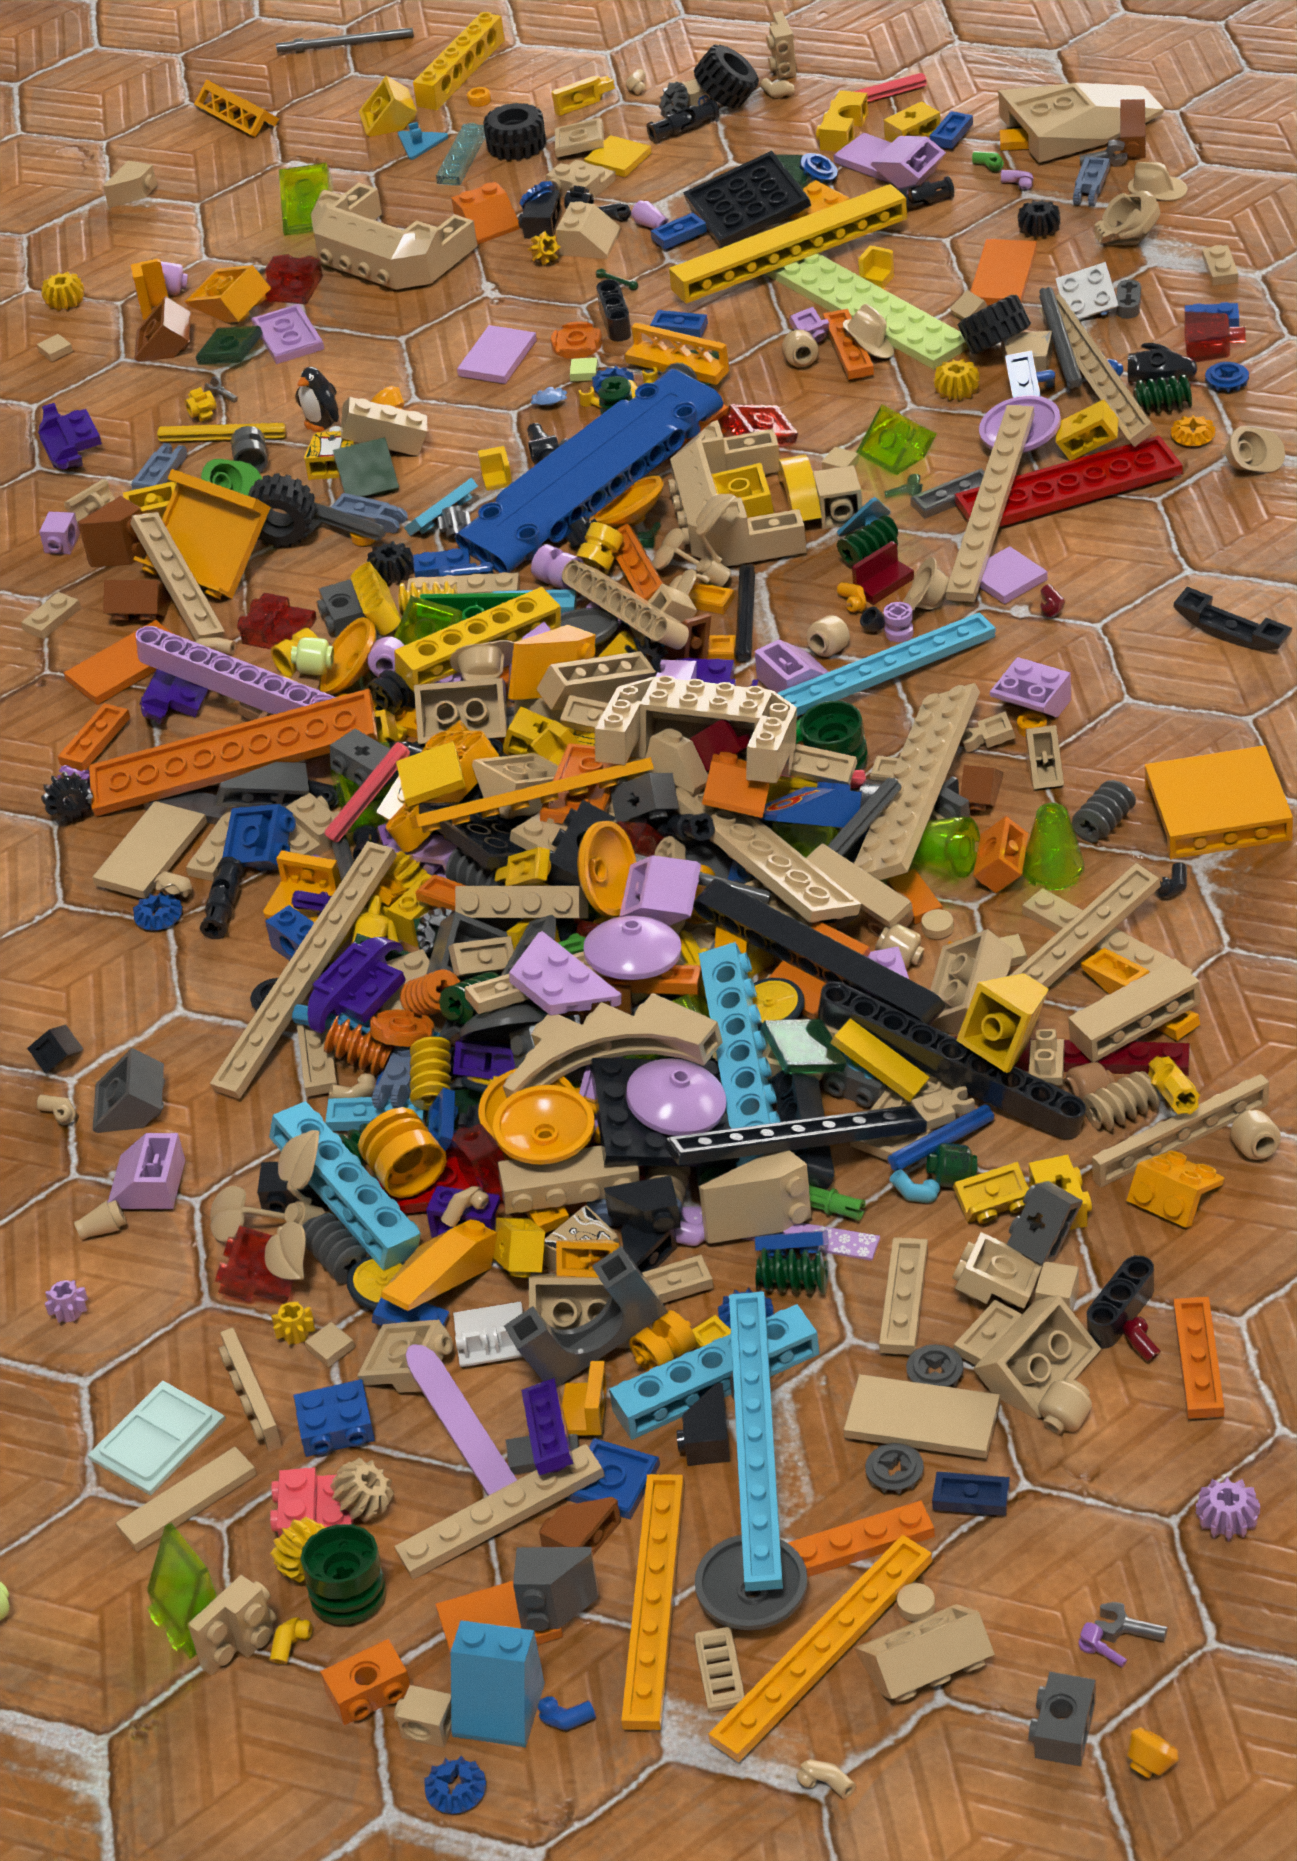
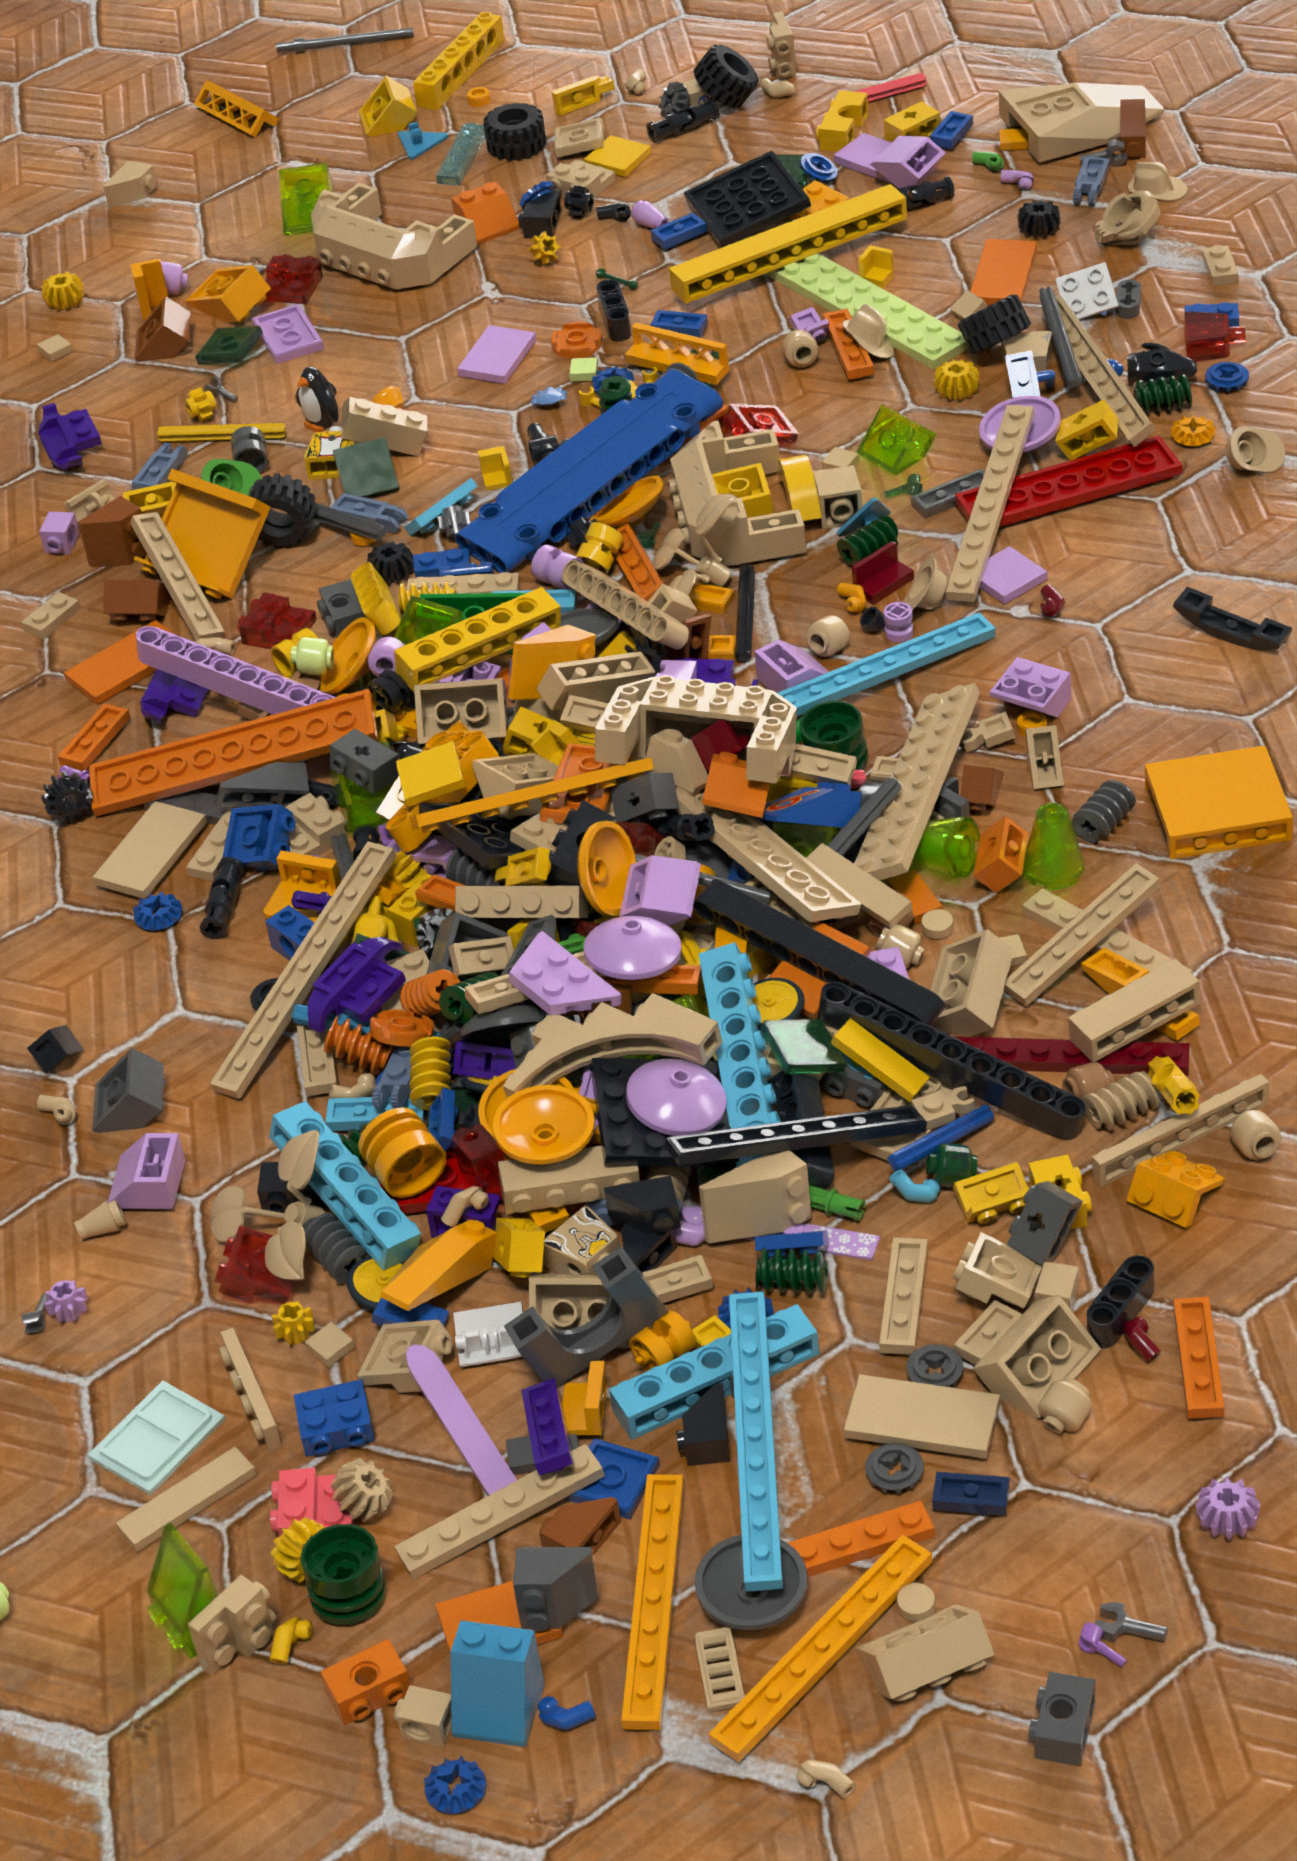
tan plate [154,871,192,898] -> none
coral axle [324,742,410,843] -> none
tan piece [450,640,514,681] -> none
tan slope [556,201,621,259] -> none
light orange slope [556,1239,619,1278] -> none
yellow slope [956,973,1049,1073] -> none
tan hips [1029,1029,1065,1086] -> none
light orange cone [1127,1727,1179,1778] -> none
black arm [1156,862,1187,898] -> none
none -> flat silver hand [22,1293,48,1333]

